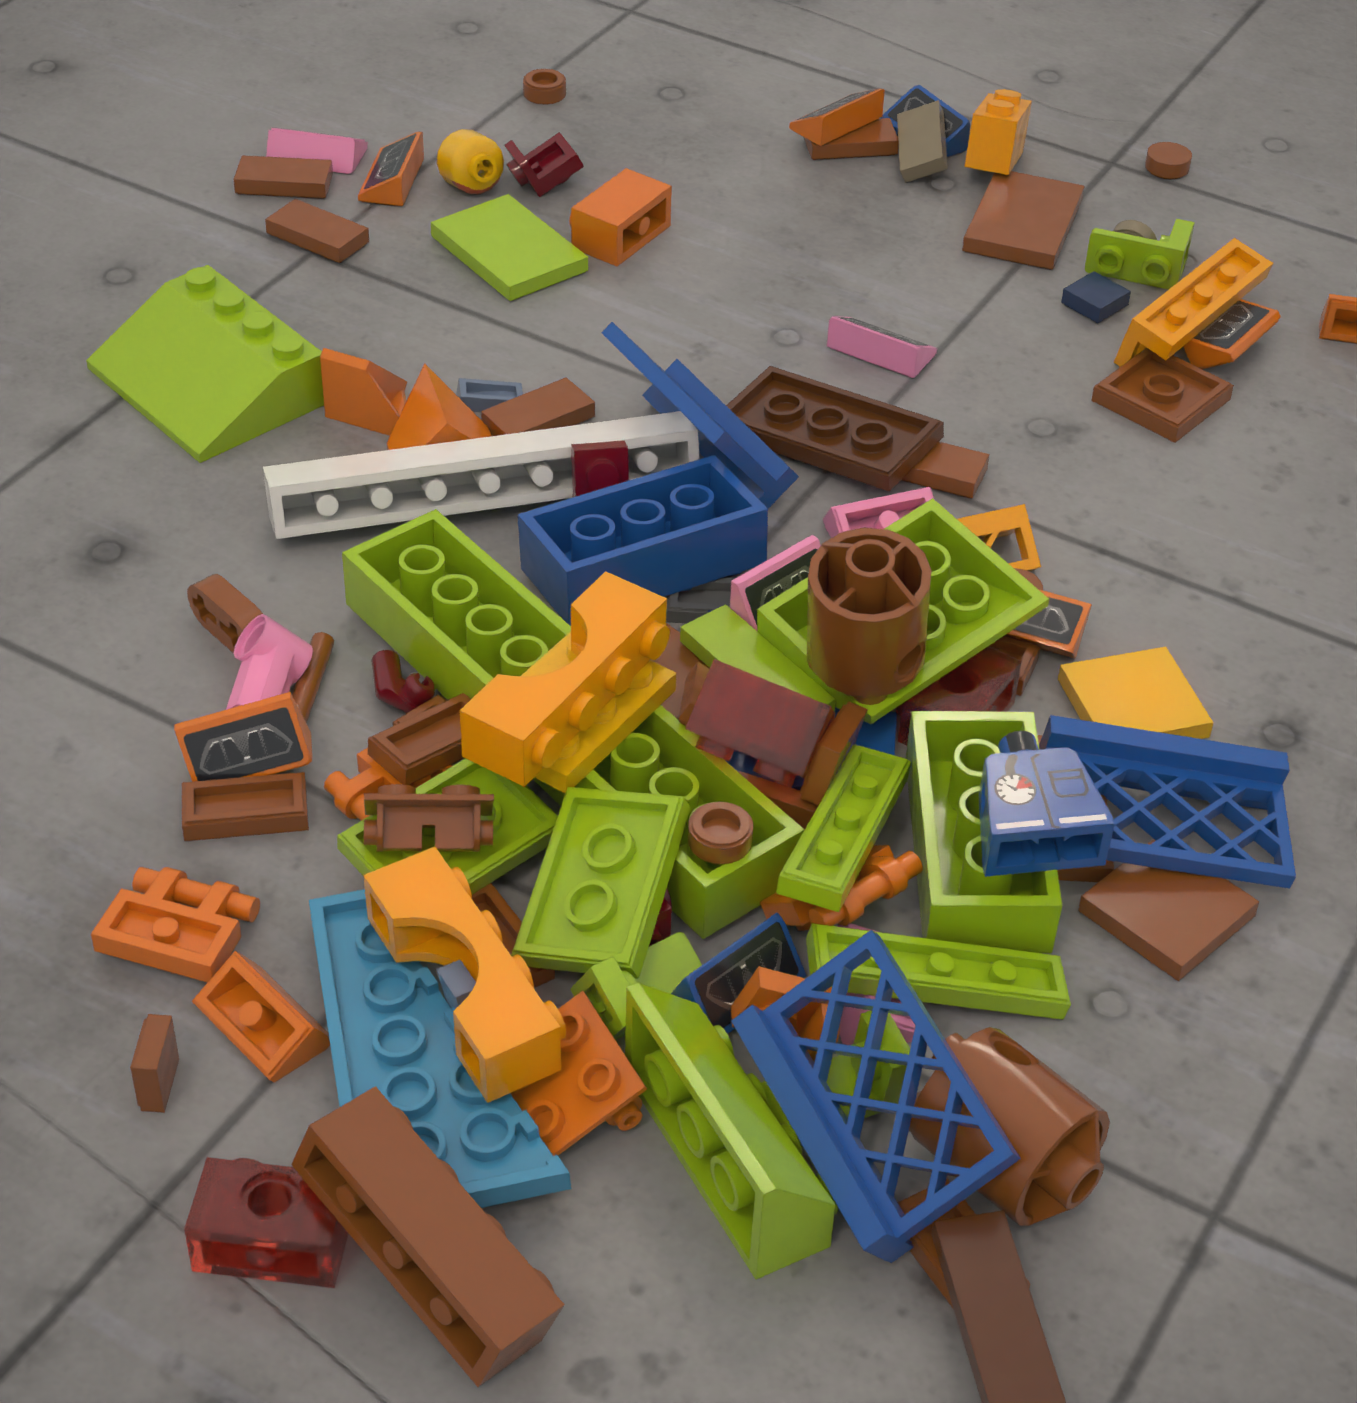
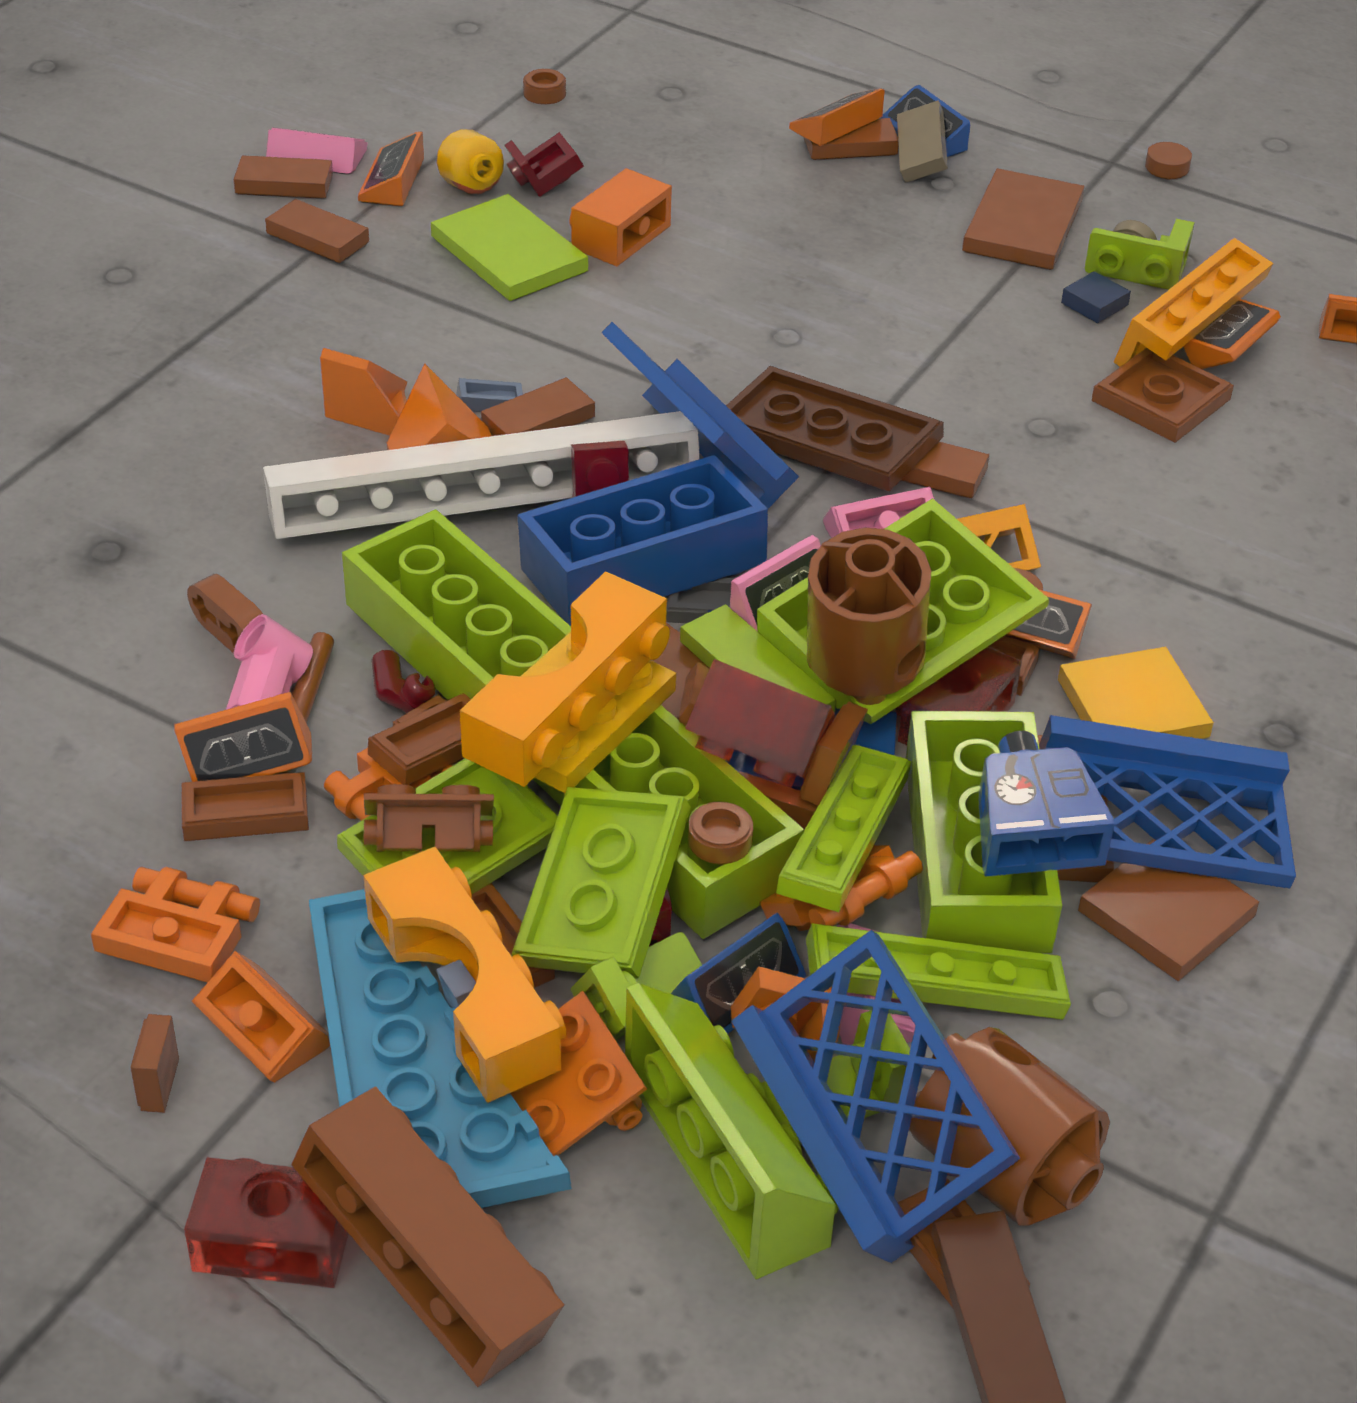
lime slope [86,265,324,463] -> none
bright pink slope [827,316,937,378] -> none
light orange brick [964,89,1032,175] -> none

